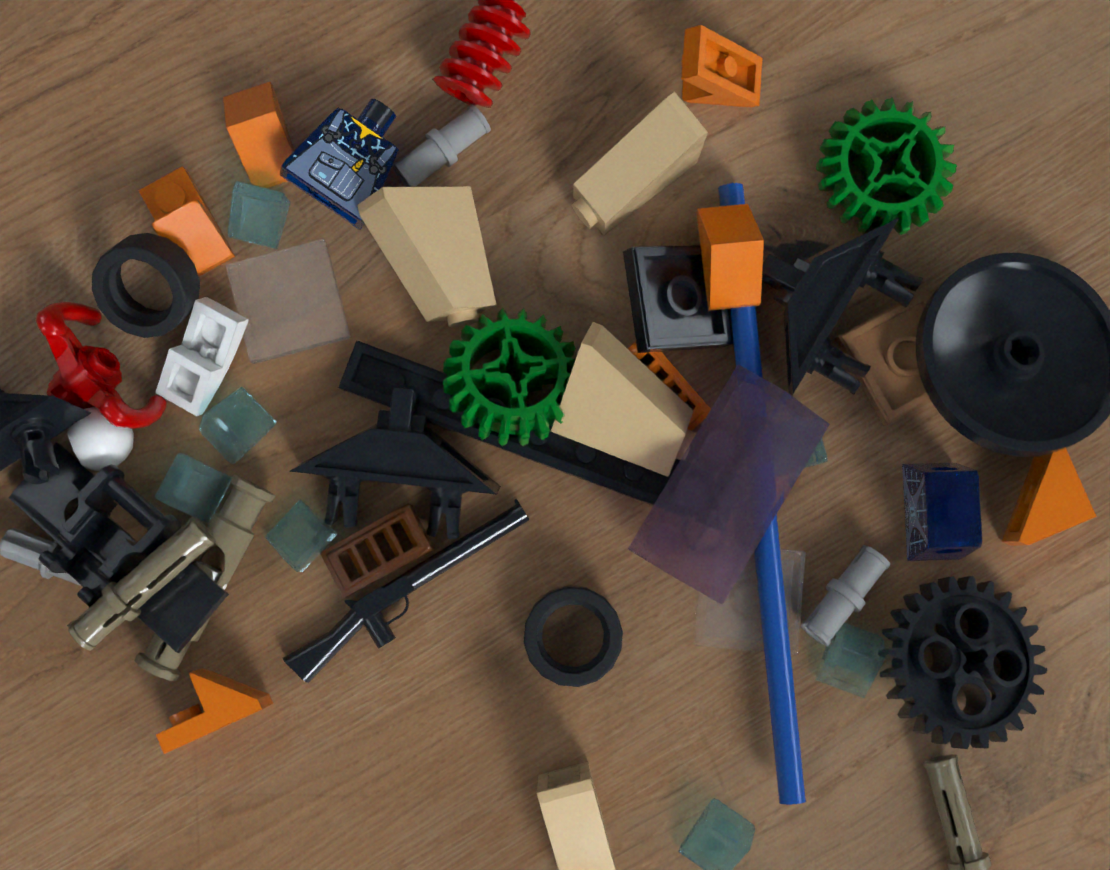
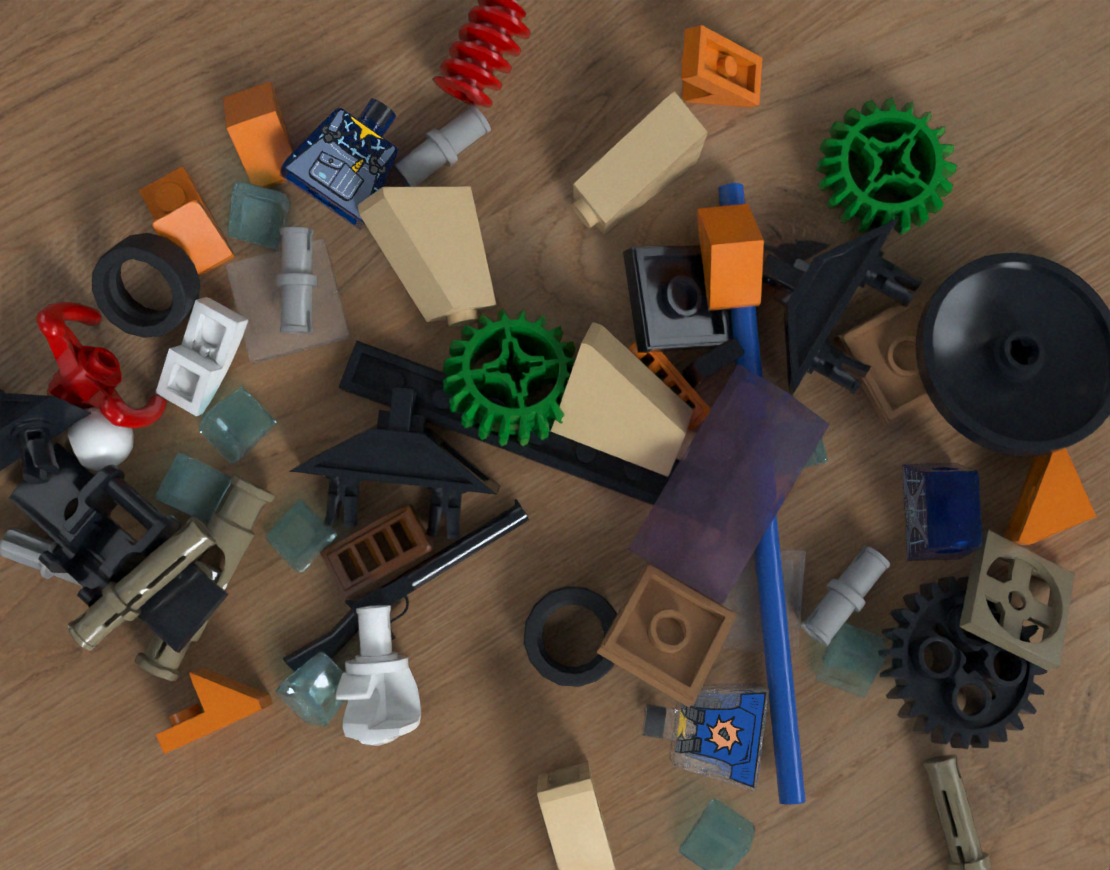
none -> clear light blue slope [275,652,345,727]
none -> light grey pin [276,227,318,334]
none -> white piece [336,605,421,746]
none -> medium nougat tile [596,561,738,707]
none -> torso [642,683,769,791]
none -> black tile [682,338,745,388]
none -> dark tan piece [959,530,1075,671]

